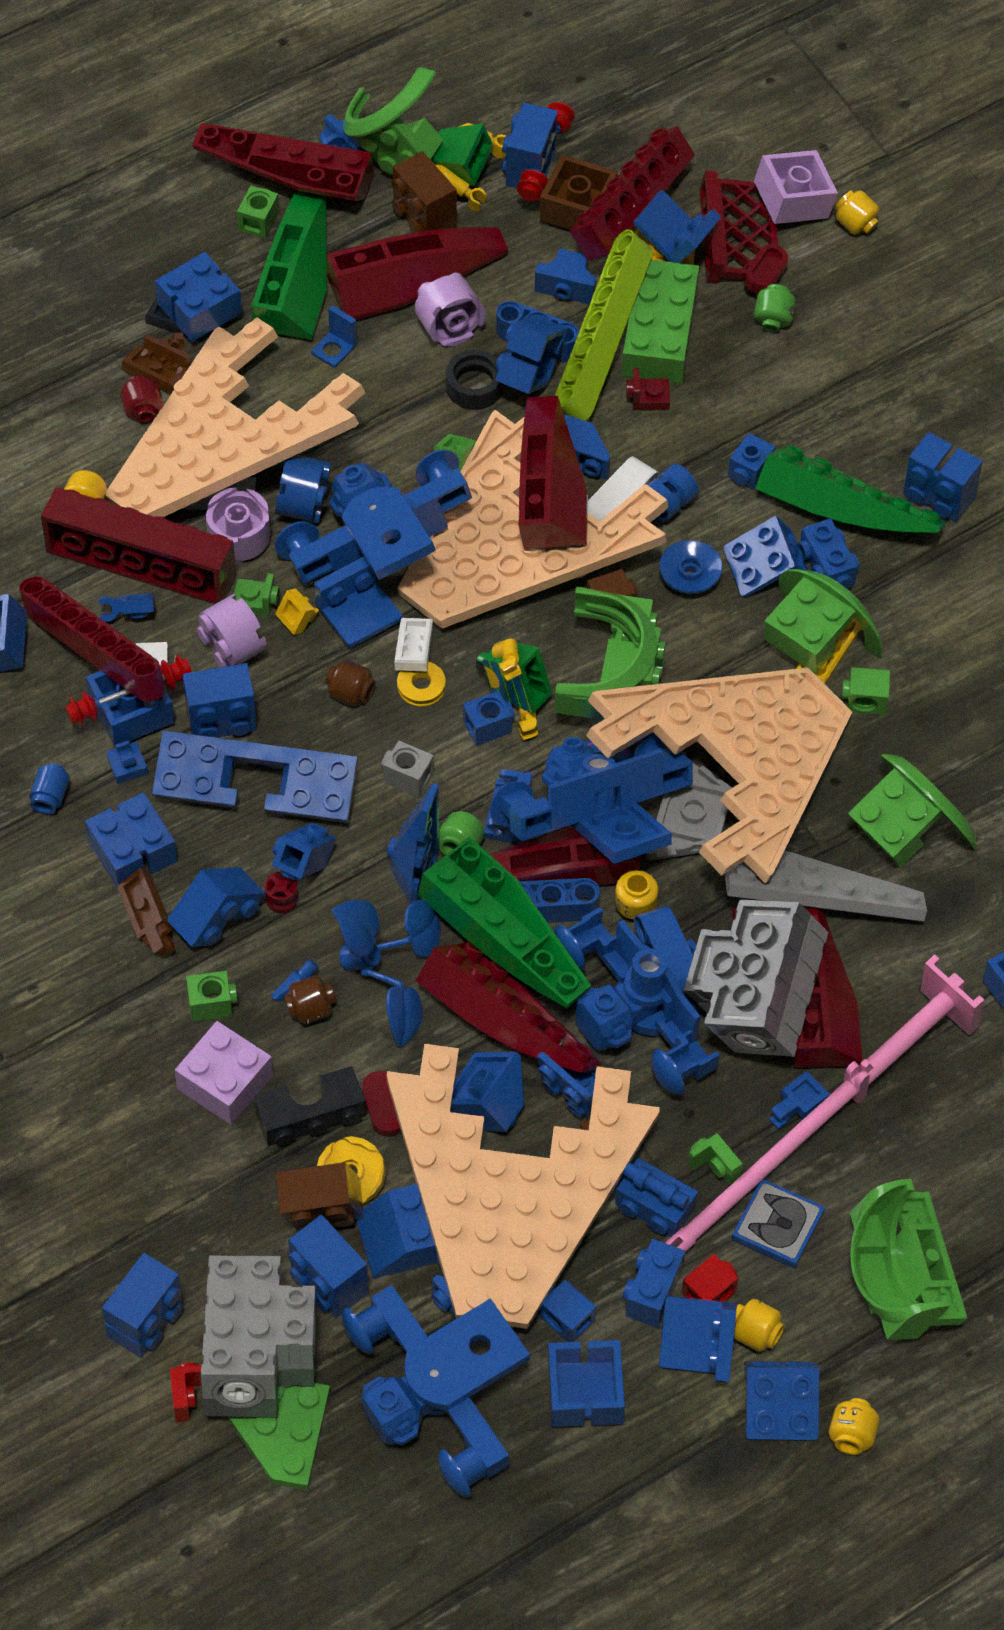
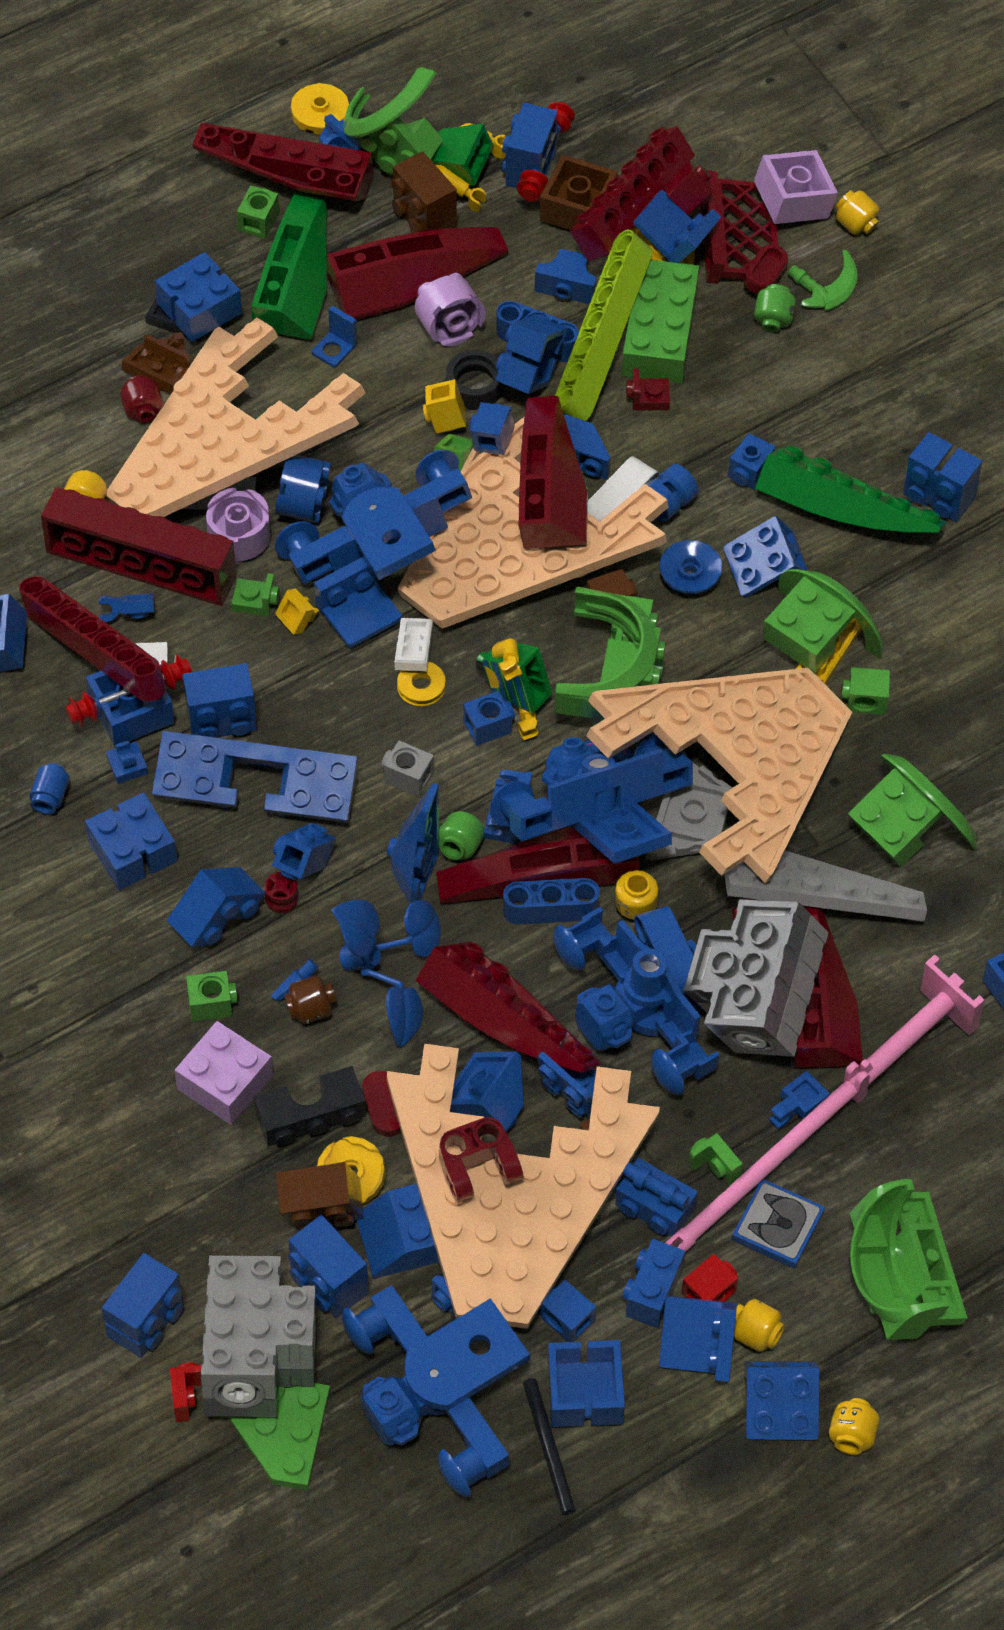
reddish brown hinge [117,867,175,958] -> none
lavender brick [196,594,267,668] -> none
reddish brown head [325,660,376,707] -> none
green wedge [418,836,591,1008] -> none
blue brick [798,518,859,589] -> none
none -> yellow plate [291,83,349,135]
none -> yellow brick [423,379,466,434]
none -> dark red piece [439,1117,524,1202]
none -> blue brick [470,402,515,455]
none -> black piece [523,1378,576,1516]
none -> dark red brick [663,161,714,215]
none -> bright green piece [788,250,857,311]

